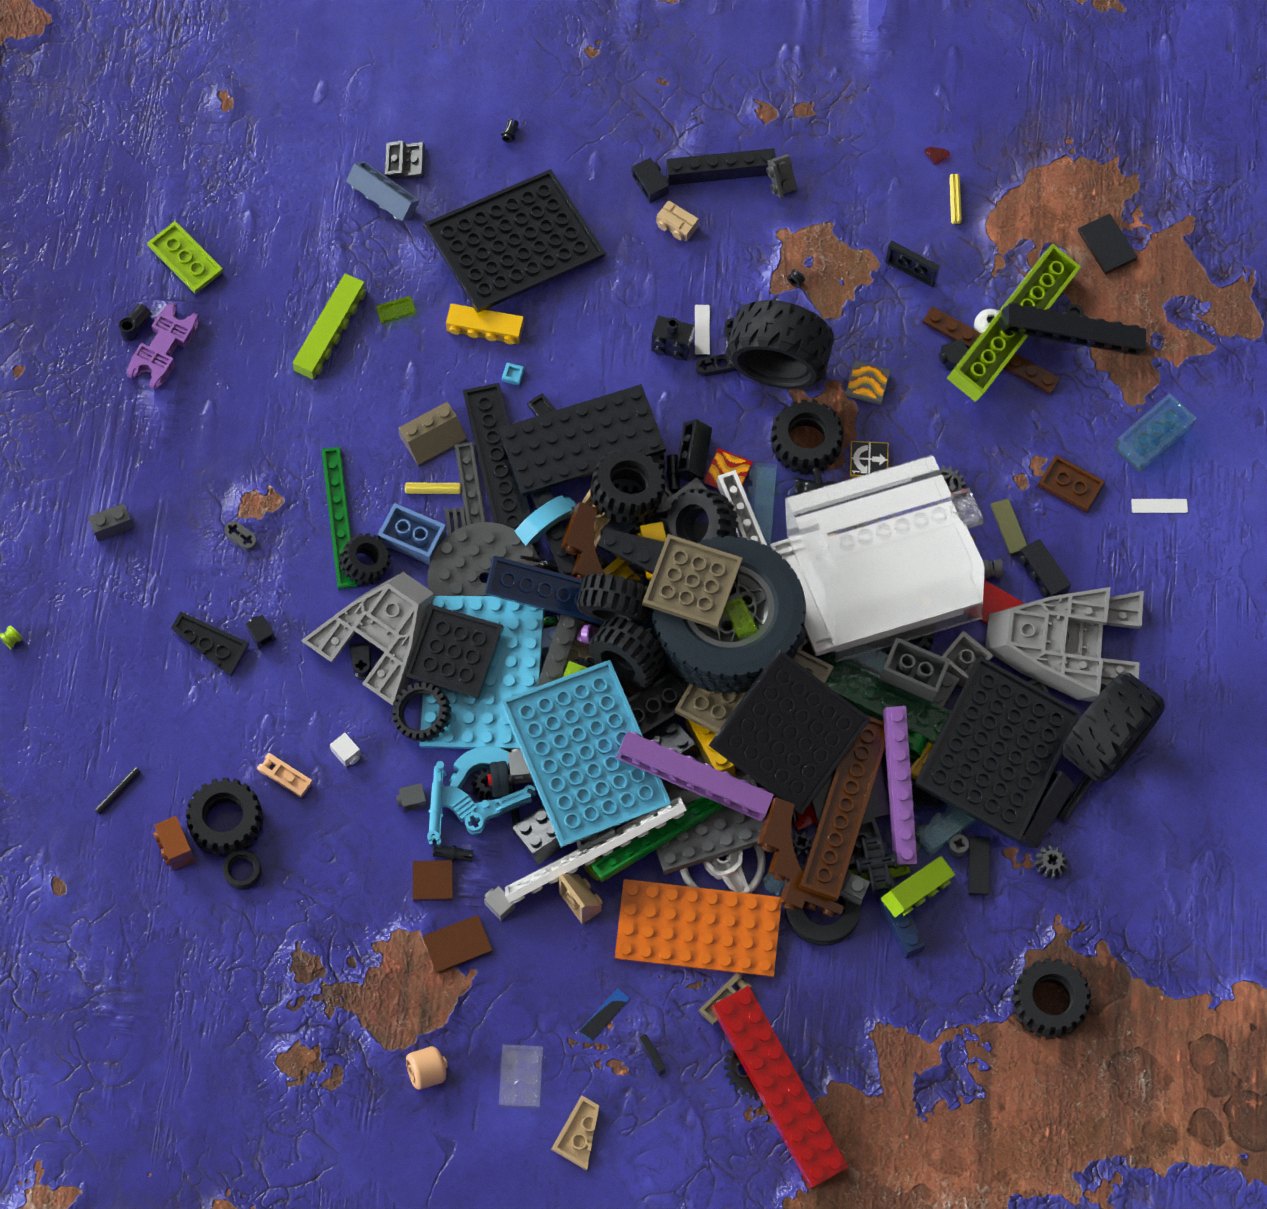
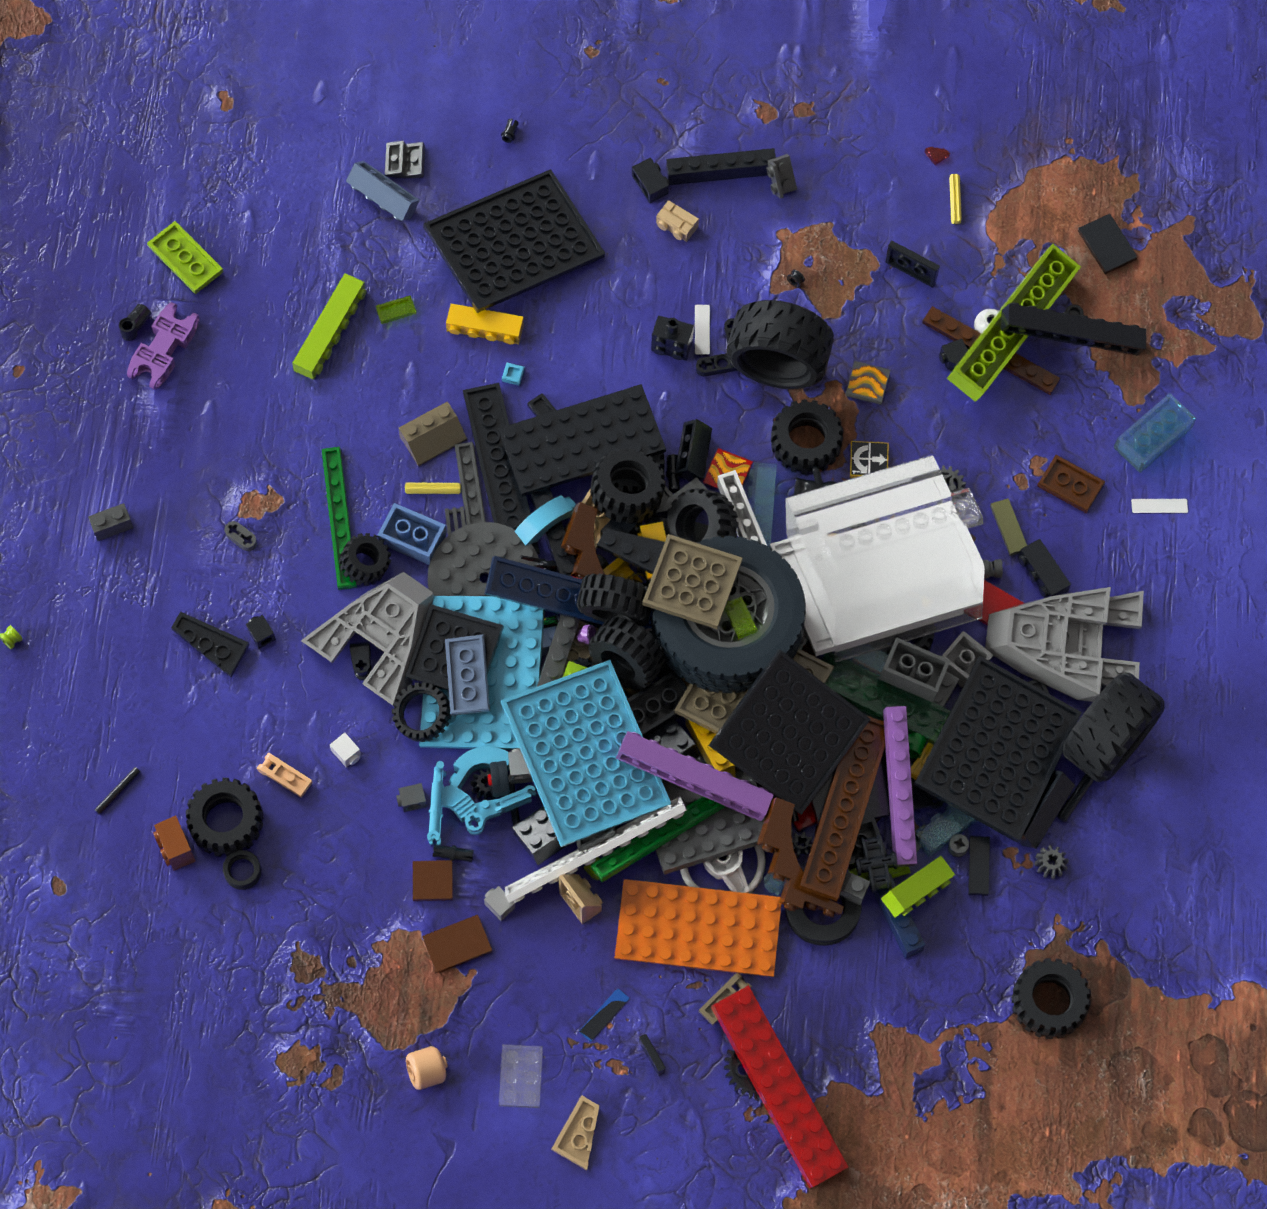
none -> sand blue tile [445,634,490,716]

